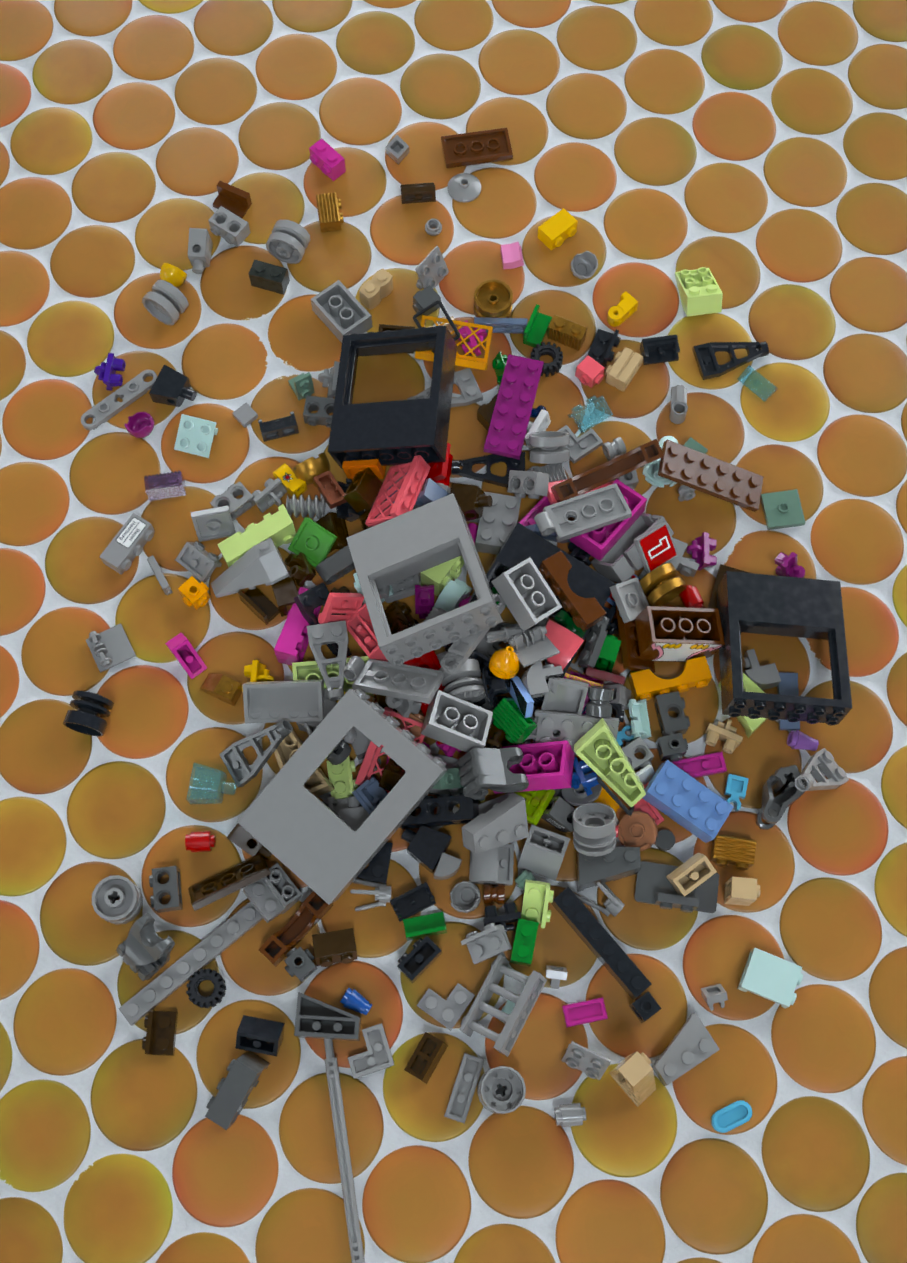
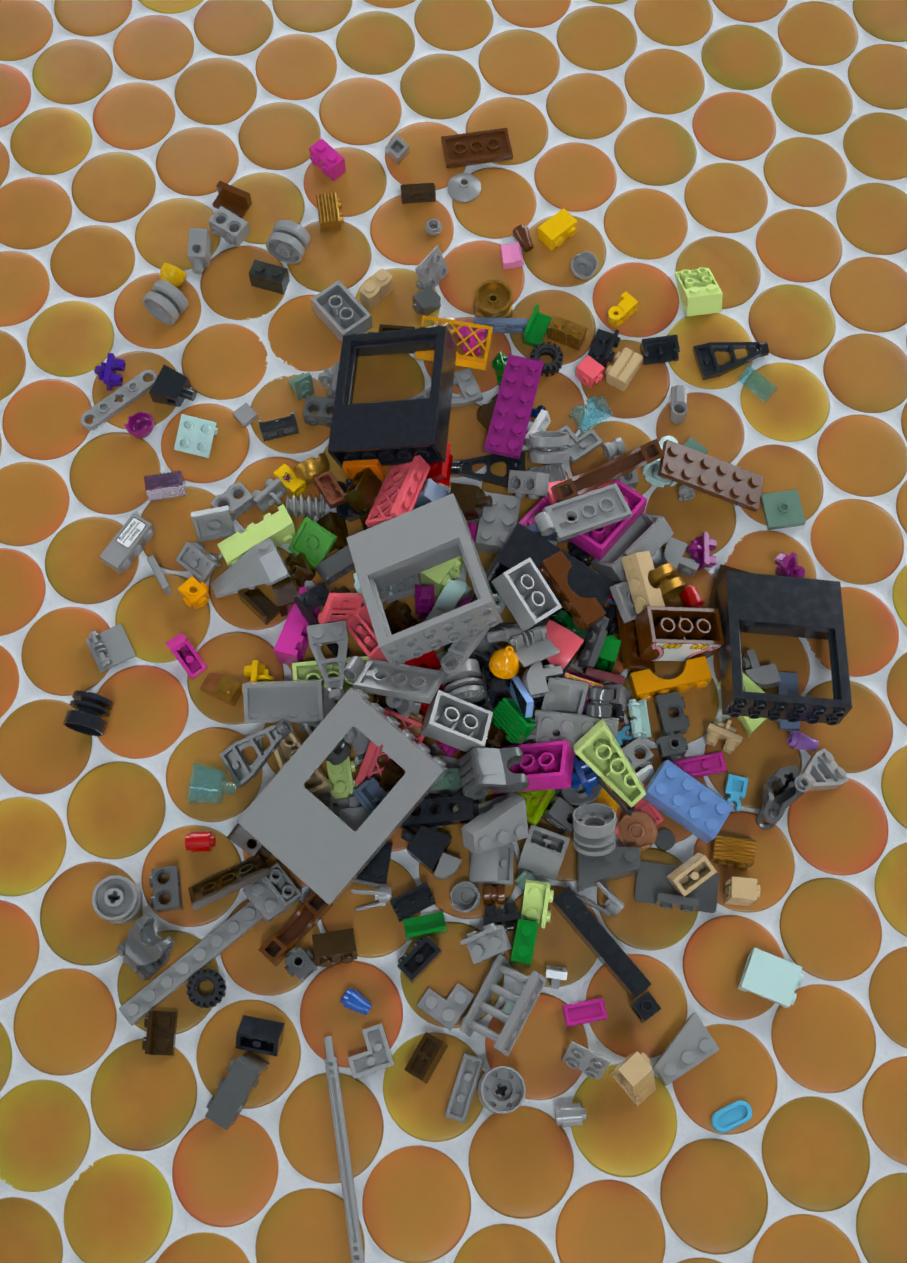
dark grey wedge [294,992,361,1041] -> none
black piece [413,300,460,353] -> none
red tile [633,521,679,573] -> none
light grey tile [700,984,728,1011] -> none
none -> reddish brown cone [513,224,534,252]
none -> tan arch [621,551,665,614]

